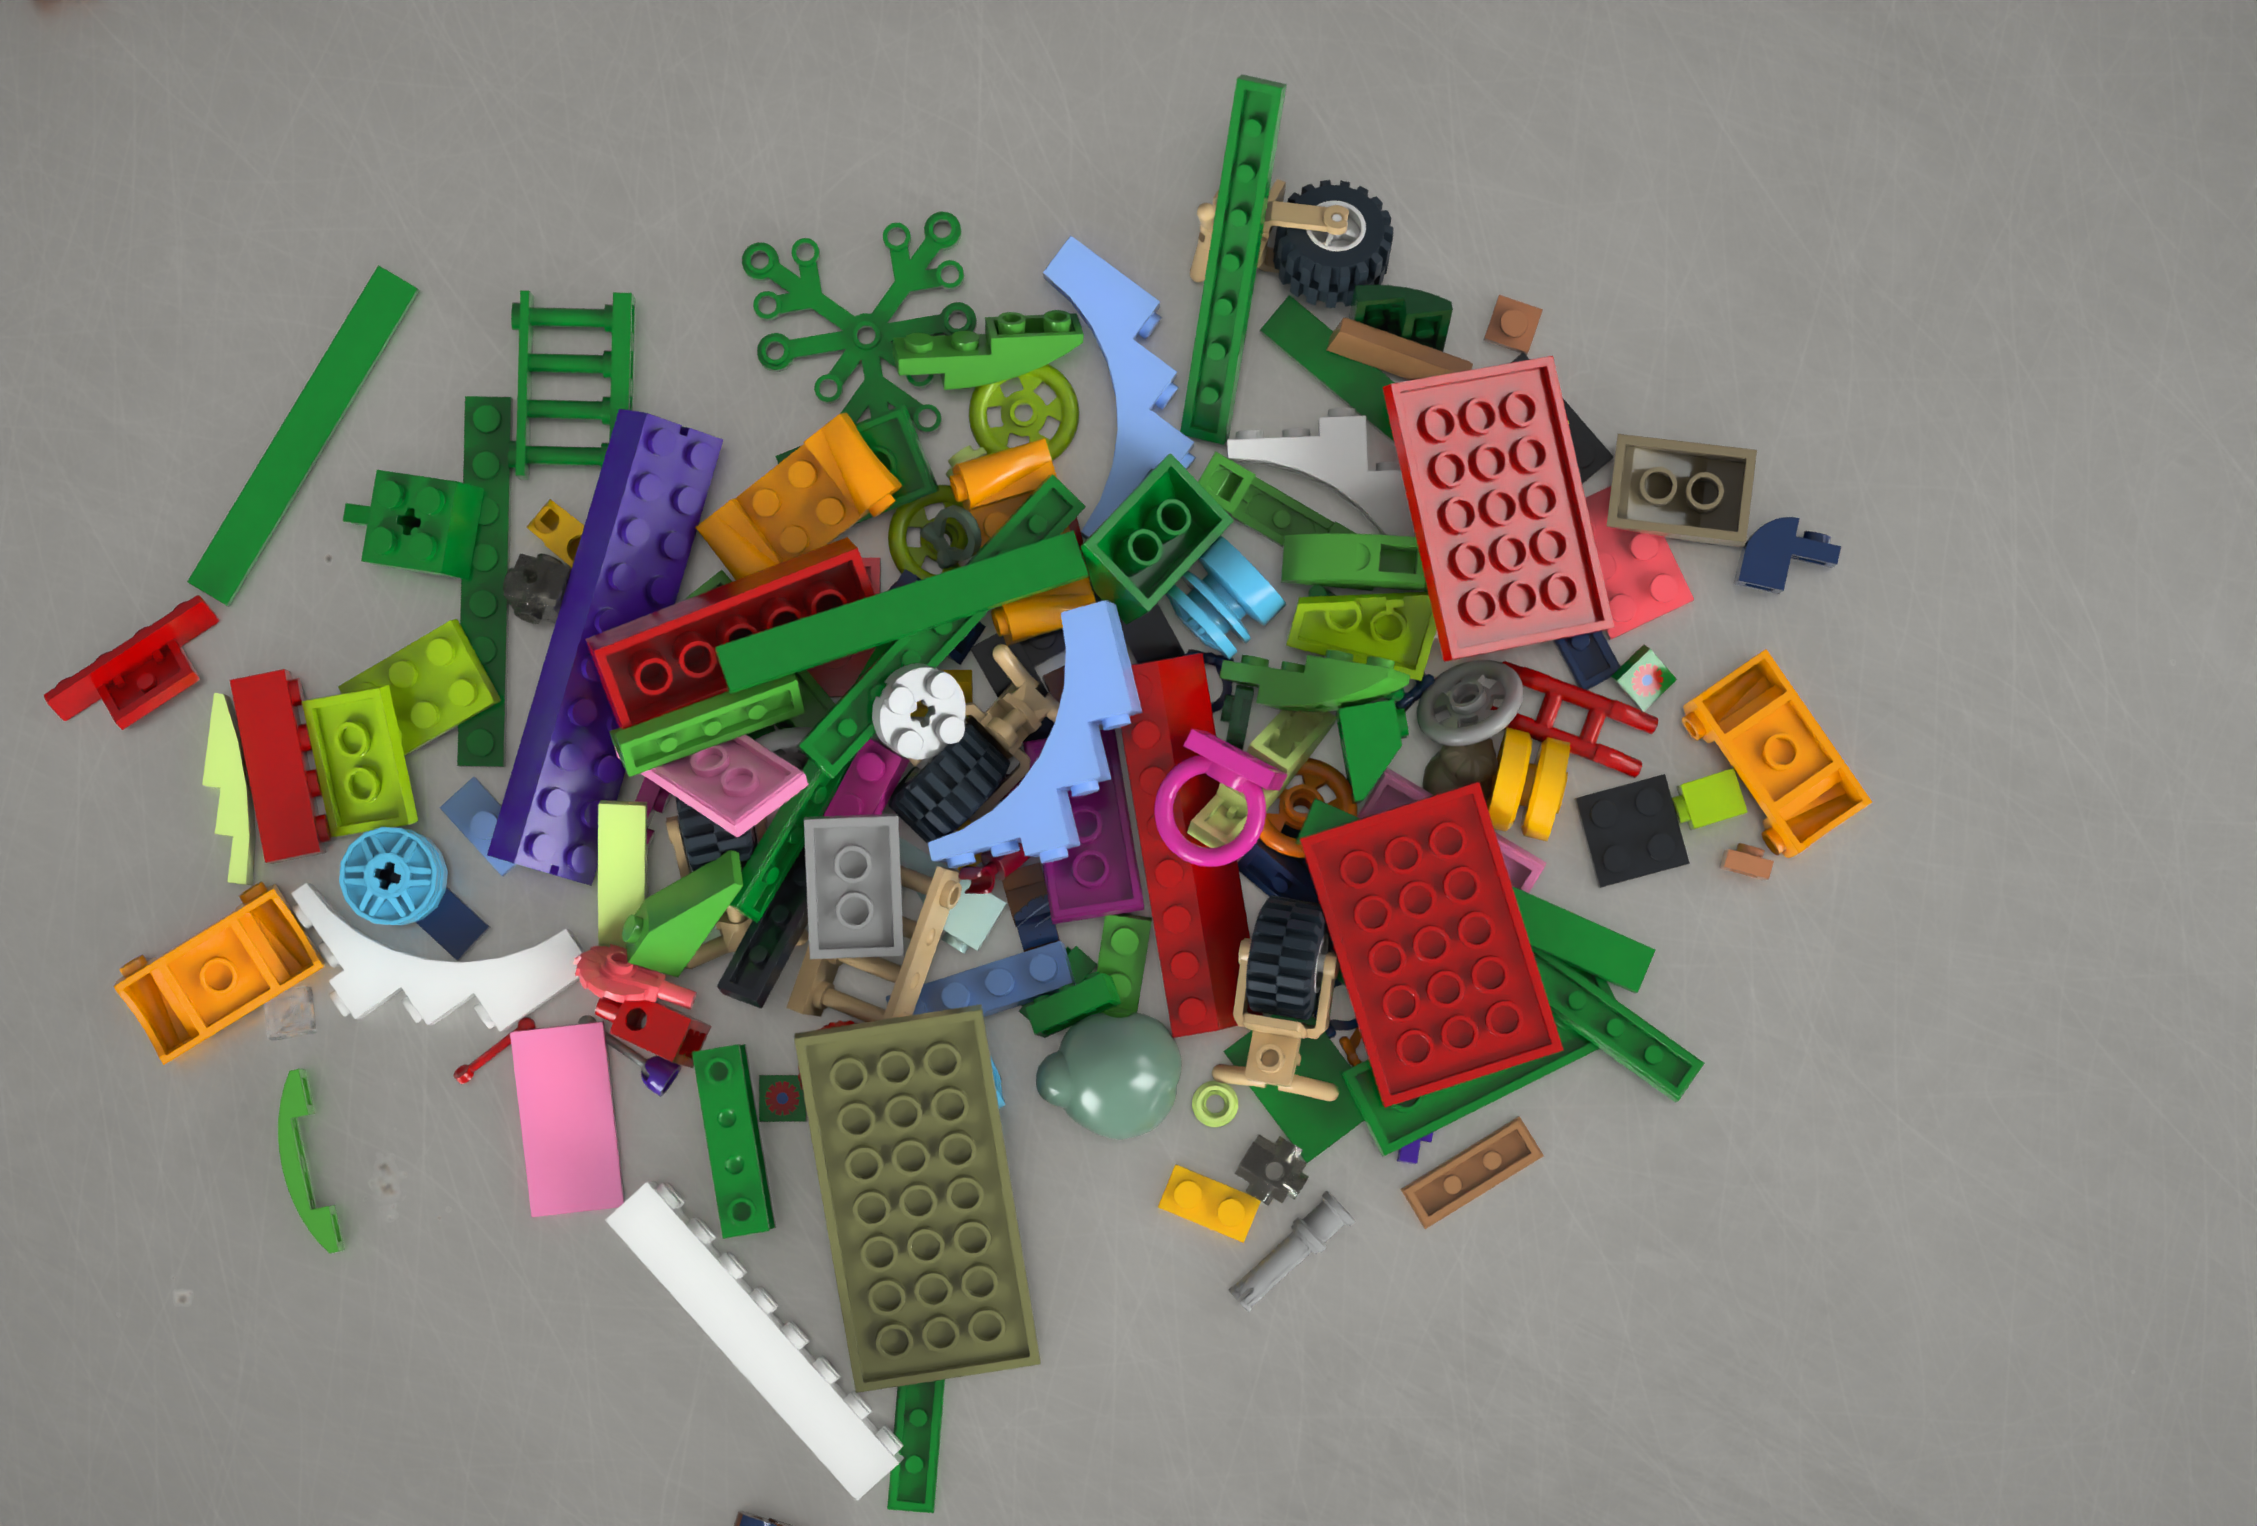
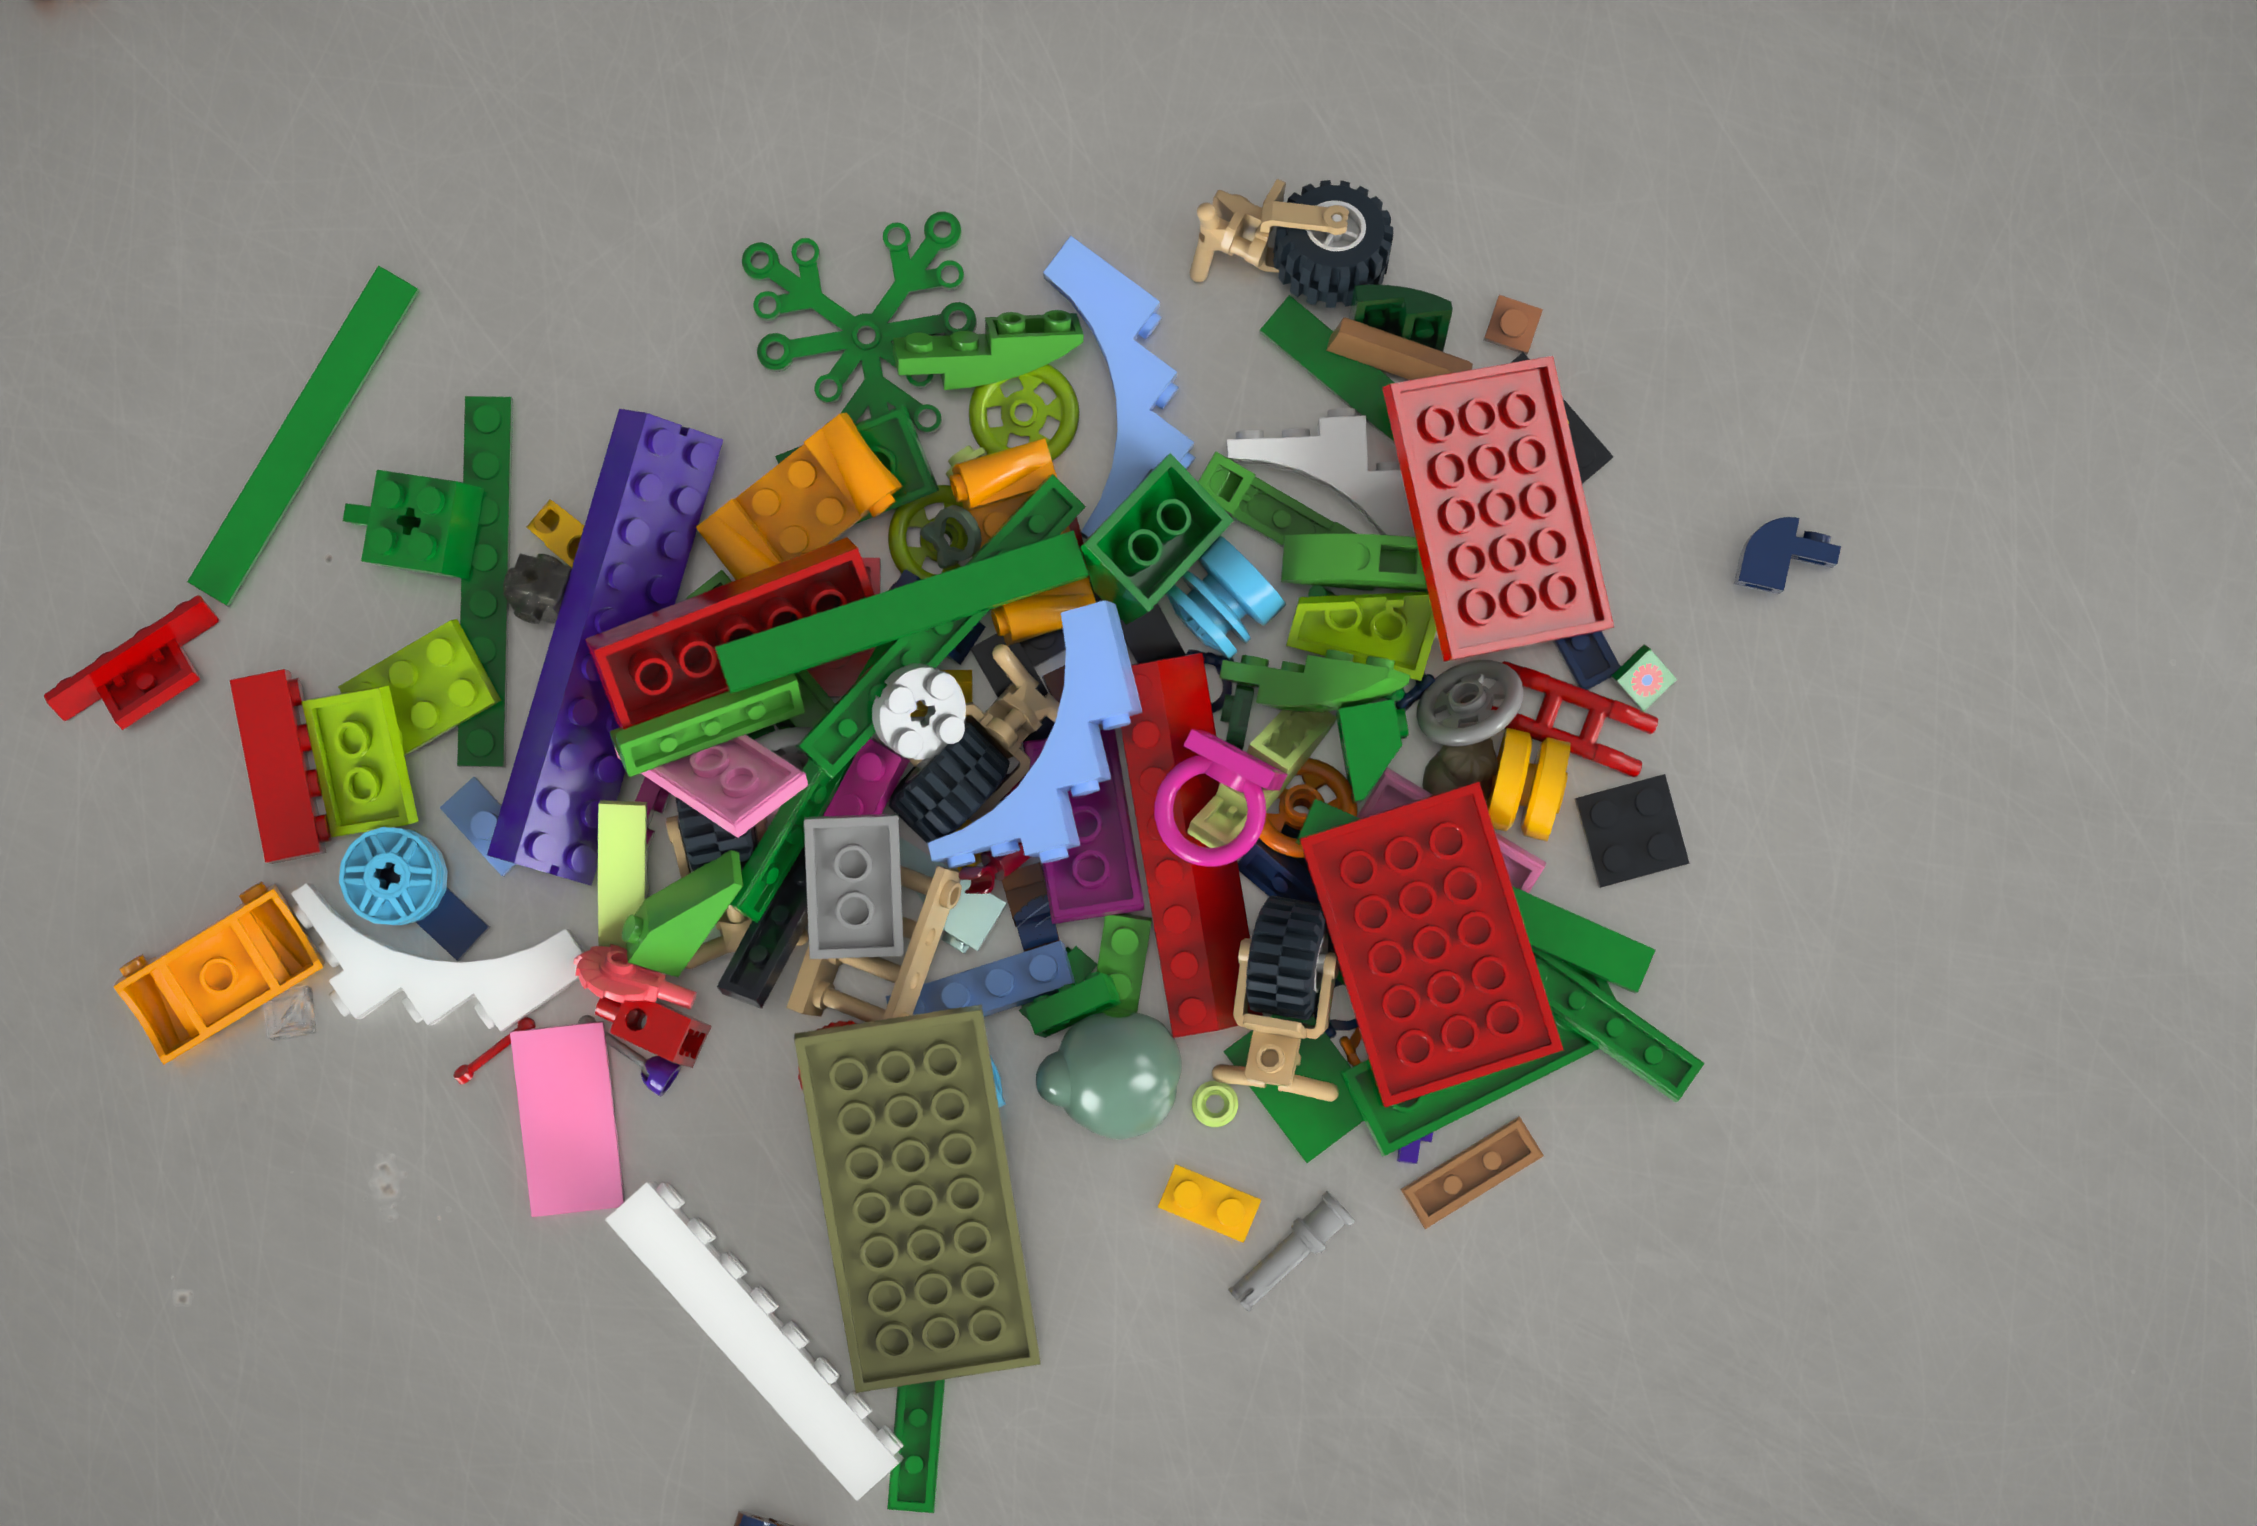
yellowish green slope [202,693,256,886] -> none
bright green slope [278,1069,345,1254] -> none
green fence [508,290,636,480] -> none
green fence [692,1044,776,1239] -> none
green tile [759,1075,807,1122] -> none
green plate [1180,74,1287,445] -> none
clear smoke brick [1234,1134,1309,1206] -> none
coral plate [1585,486,1694,641] -> none
dark tan slope [1606,434,1757,548] -> none
lime brick [1672,768,1748,831] -> none
light orange piece [1682,649,1872,858] -> none
nougat plate [1720,843,1774,880] -> none

